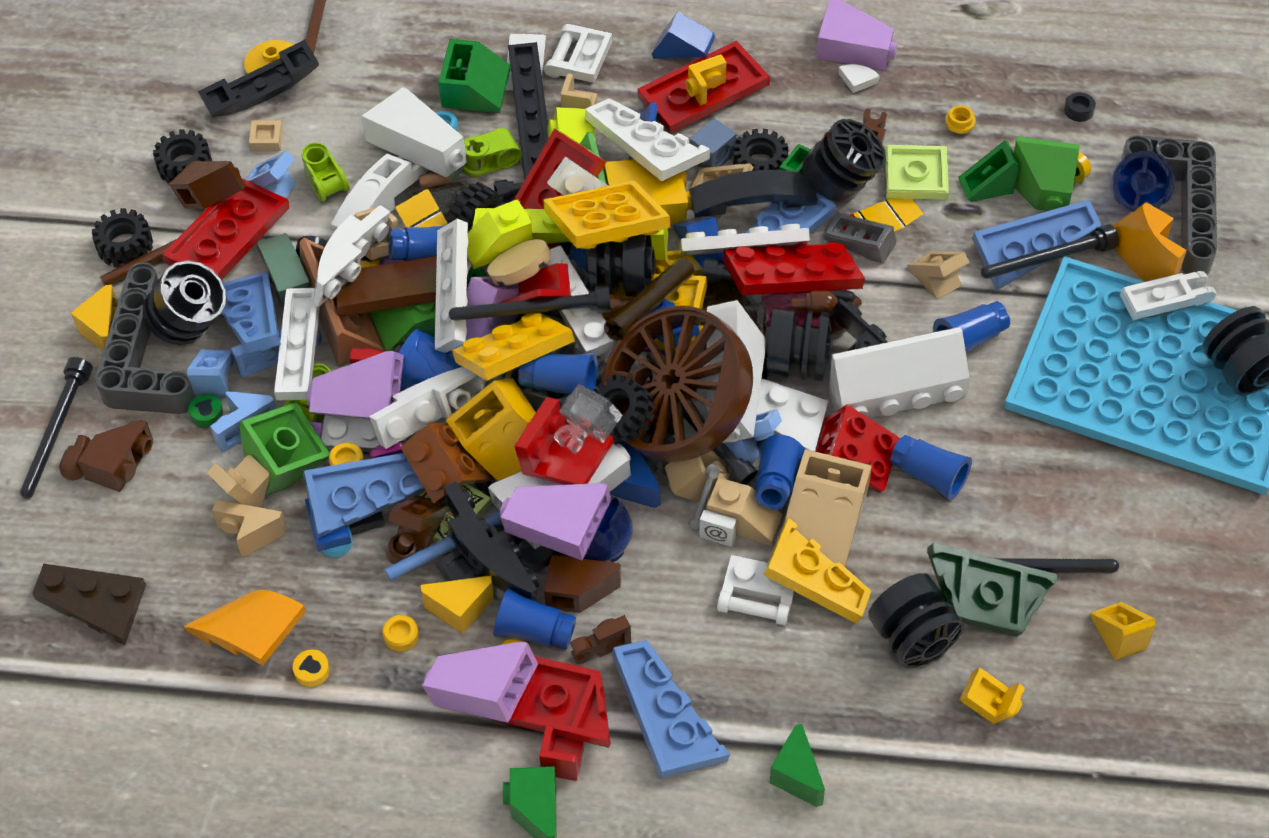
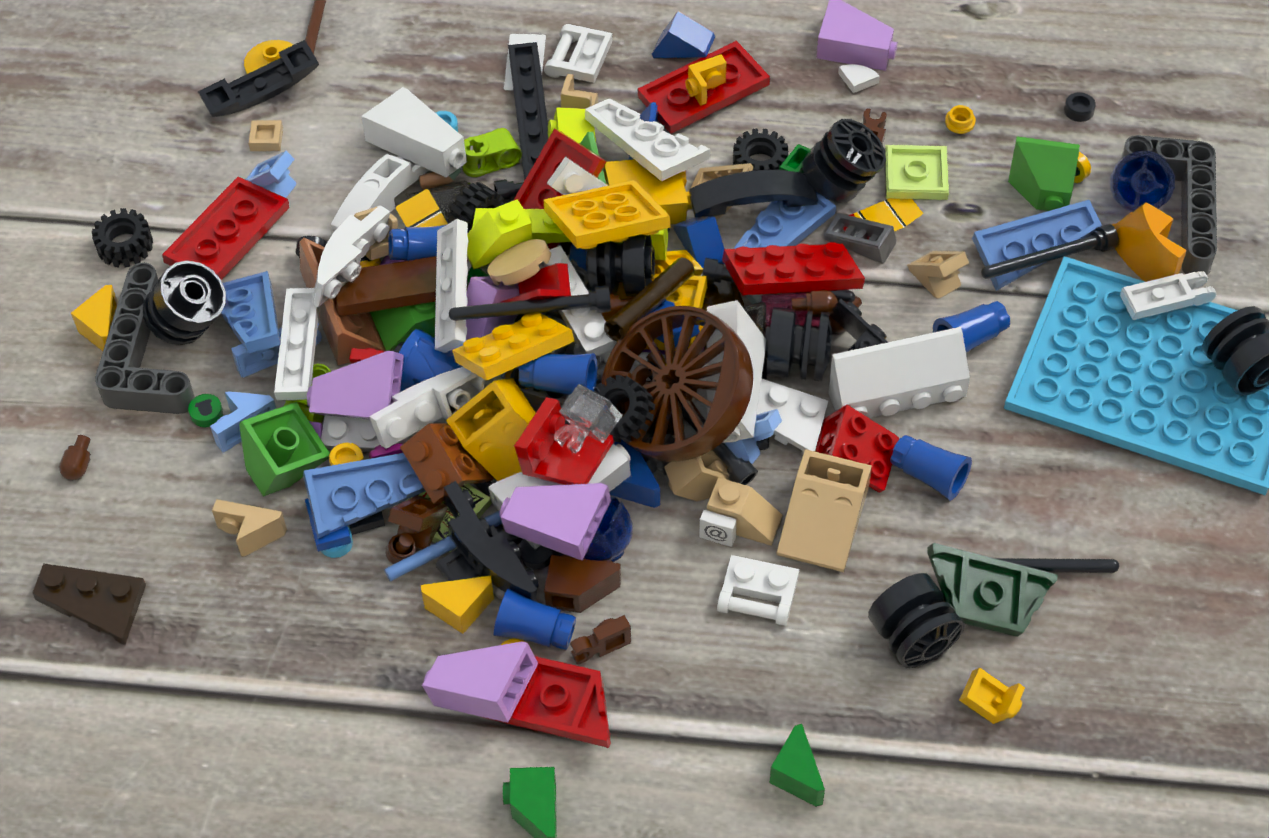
black piece [20,357,93,498] -> none
reddish brown slope [77,420,153,492] -> none
reddish brown bar [100,239,176,286] -> none
black tyre [153,129,212,184] -> none
reddish brown slope [169,161,246,209] -> none
light orange slope [184,590,306,666] -> none
light blue slope [187,349,234,397] -> none
tan slope [206,455,270,508] -> none
sand green slope [256,233,310,307] -> none
yellow tile [292,649,330,687] -> none
lime piece [301,142,350,203] -> none
yellow tile [382,615,419,652] -> none
green slope [438,39,510,113] -> none
red panel [539,724,584,781] -> none
medium blue wing [612,640,730,779] -> none
white plate [679,224,810,256] -> none
sand blue brick [689,118,737,168] -> none
light grey hinge [689,464,720,531] -> none
blue plant [755,435,805,510] -> none
yellow wing [763,517,872,624] -> none
green slope [958,140,1019,202] -> none
yellow slope [1090,602,1156,660] -> none

